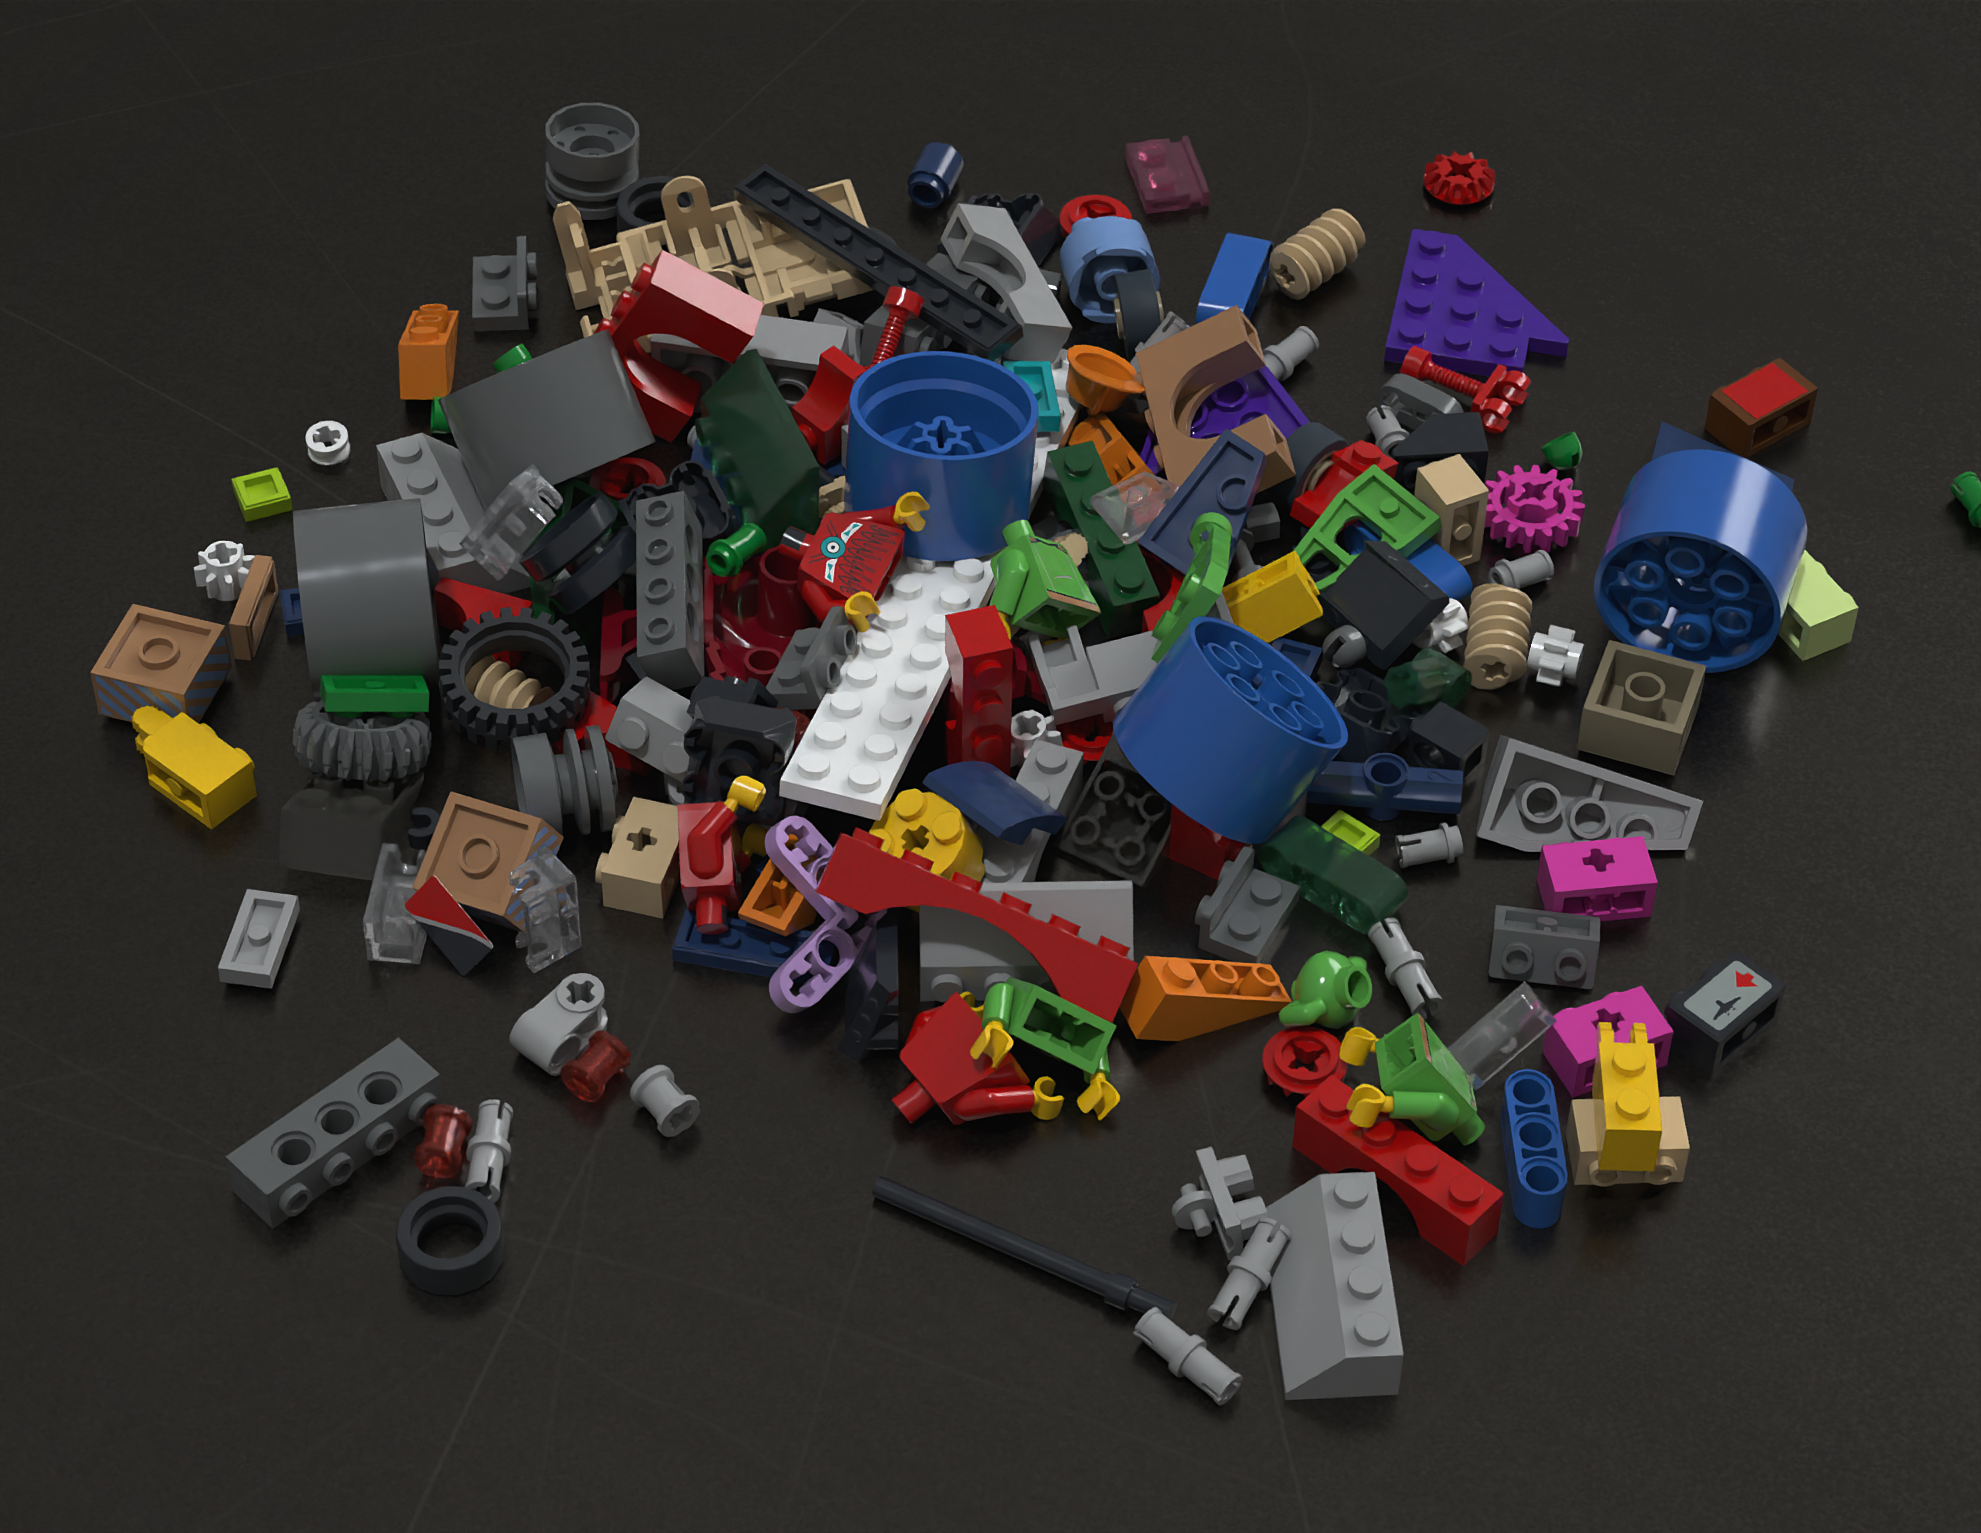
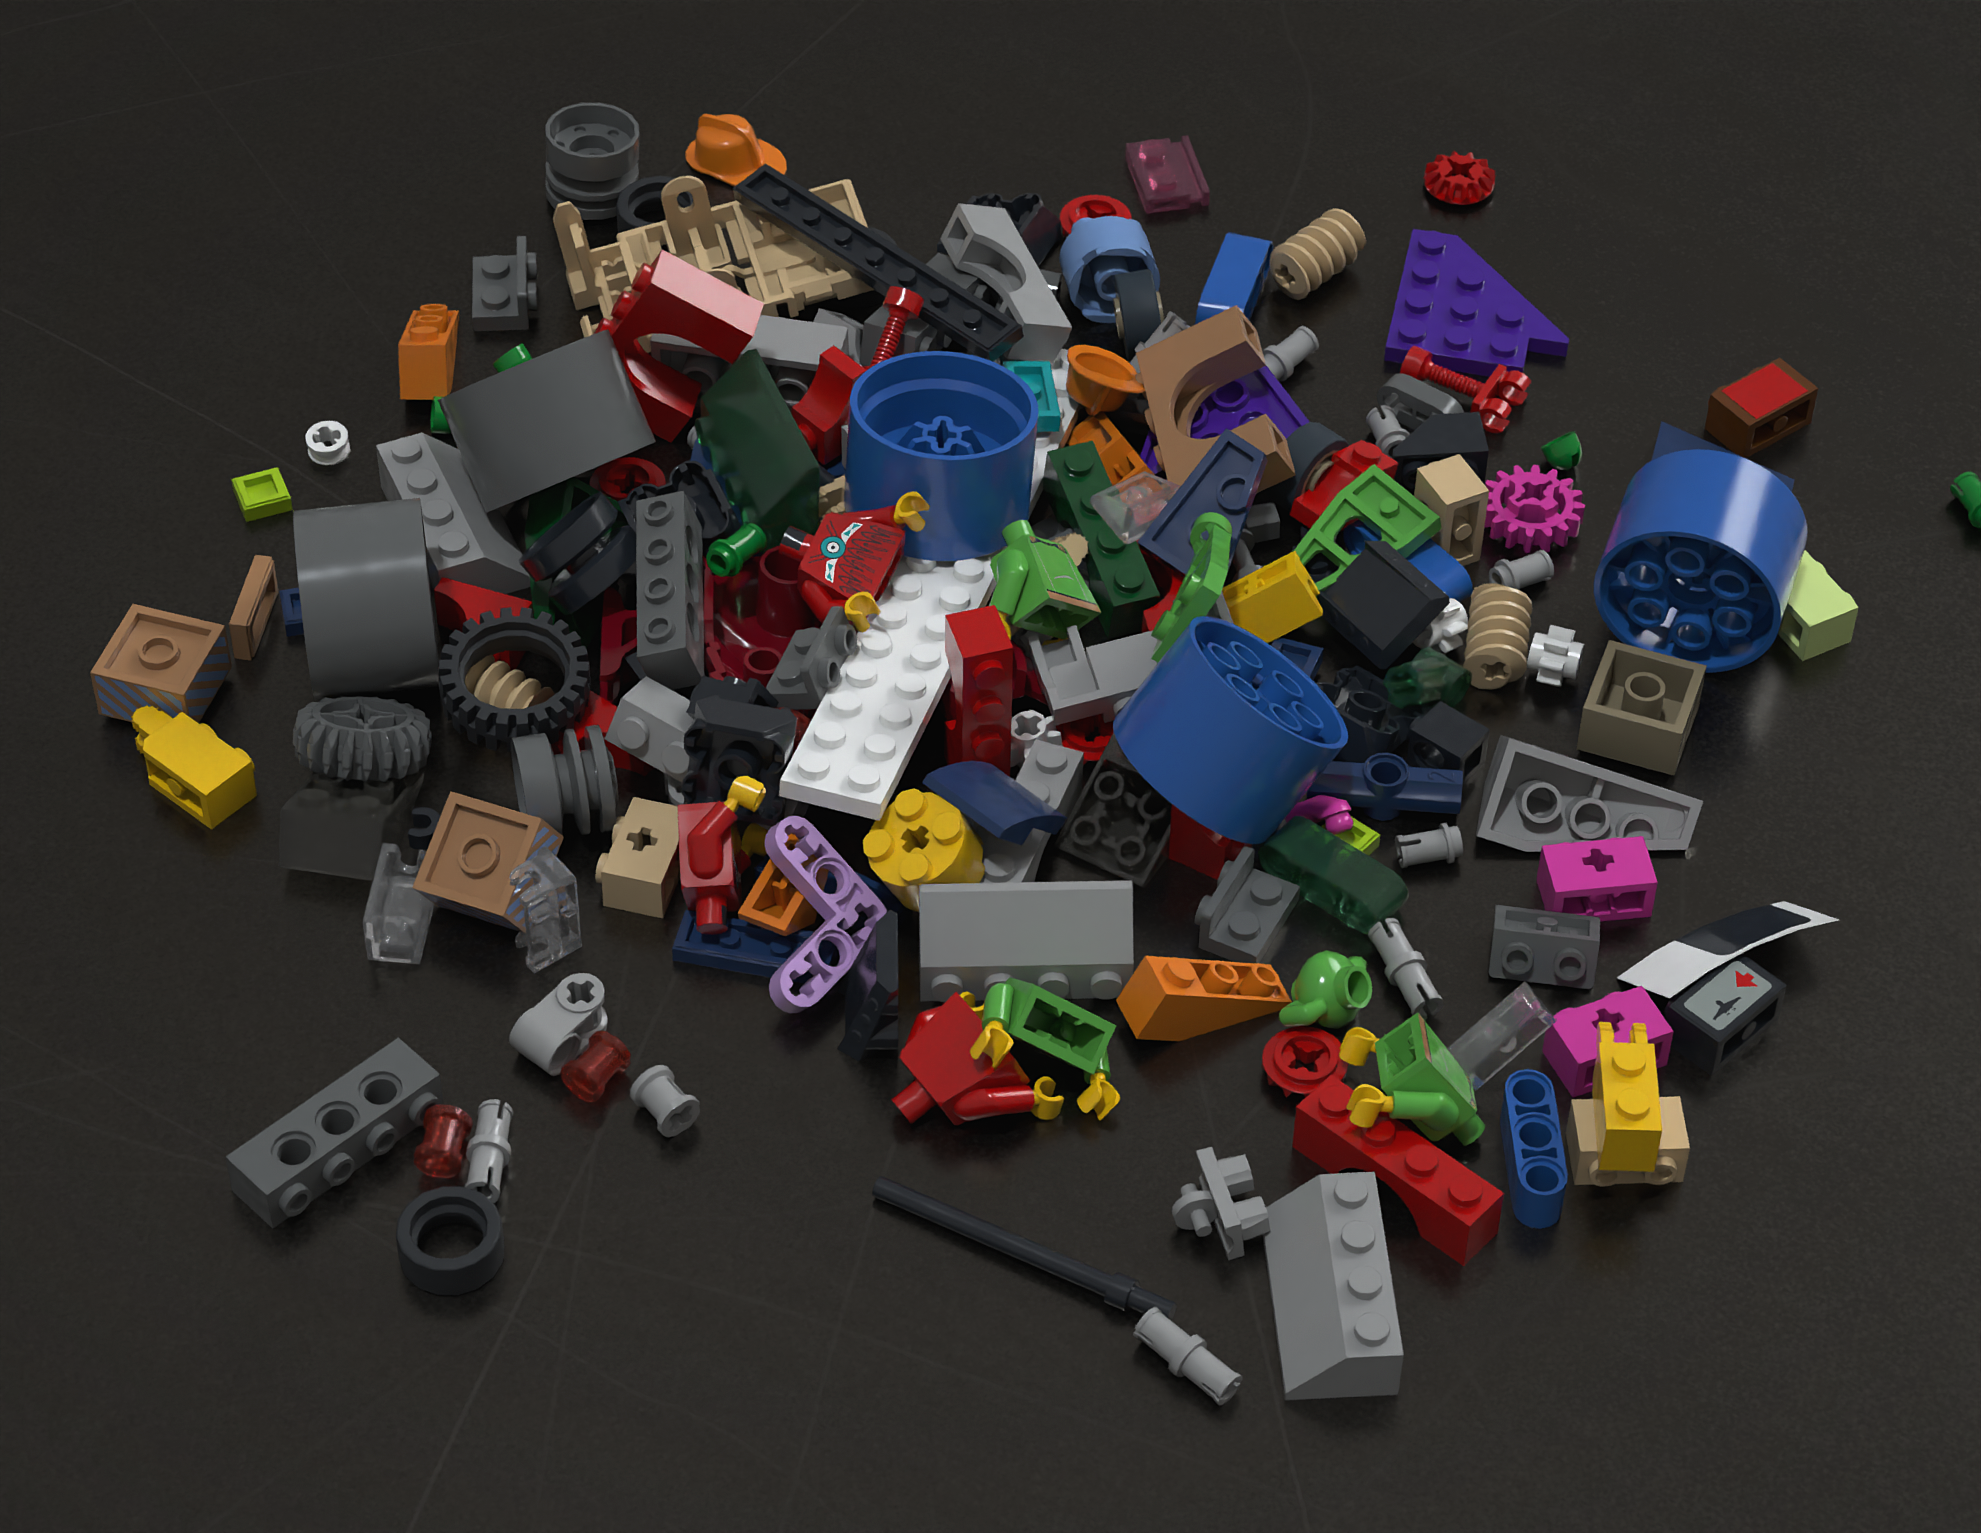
white gear [194,541,254,601] -> none
light grey plate [218,889,300,989] -> none
green plate [320,675,429,718] -> none
sticker [405,876,493,976] -> none
clear hinge [459,464,563,581] -> none
red arch [815,827,1138,1023] -> none
dark blue brick [907,142,964,208] -> none
light grey pin [1207,1217,1291,1330] -> none
dark grey hinge [1323,625,1367,668] -> none
none -> orange piece [686,114,787,186]
none -> dark pink arm [1285,795,1354,835]
none -> sticker [1617,901,1839,999]

